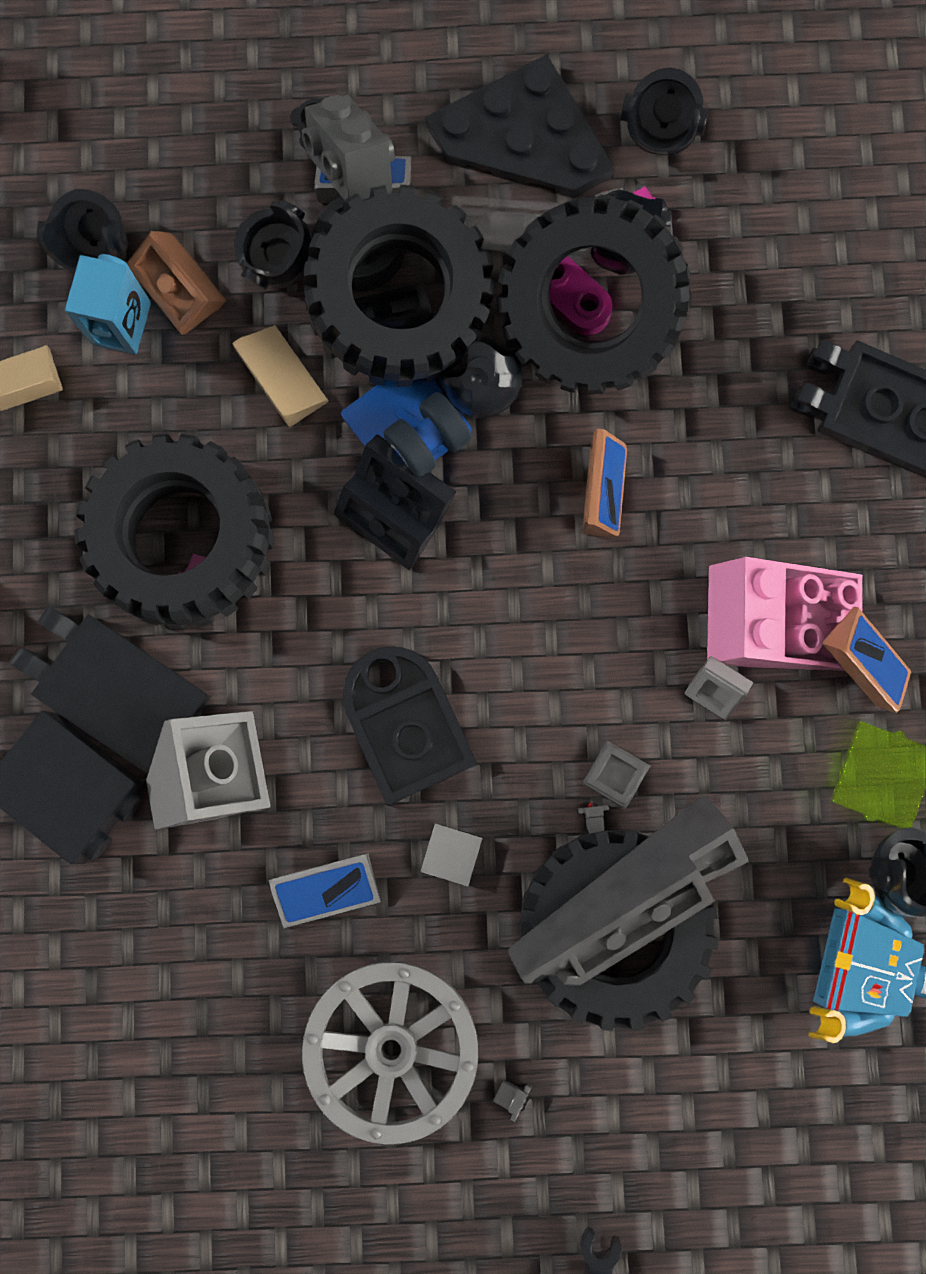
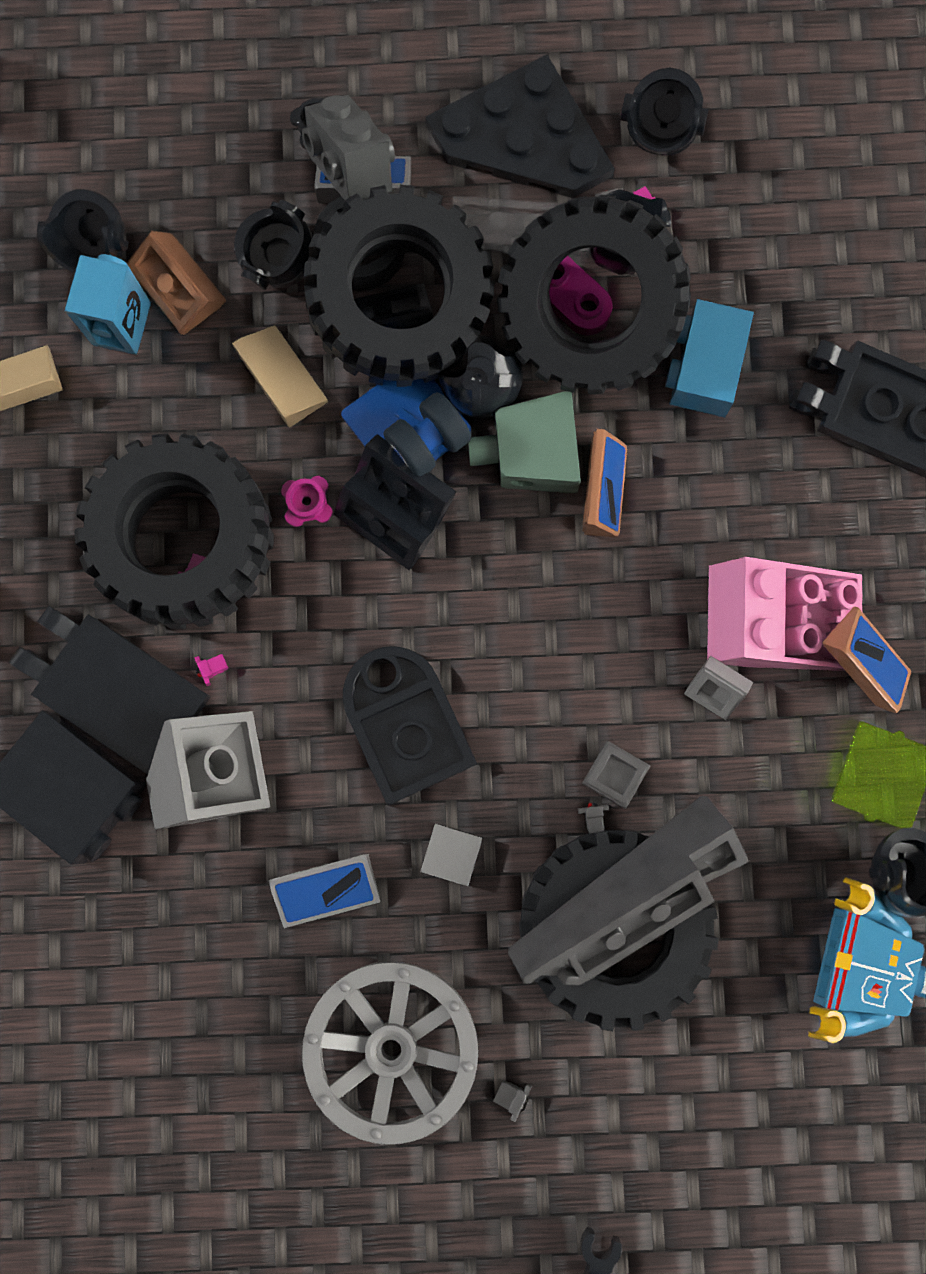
none -> dark pink piece [195,654,228,686]
none -> dark pink plate [281,476,333,527]
none -> sand green torso [468,391,581,493]
none -> dark azure brick [665,299,754,417]

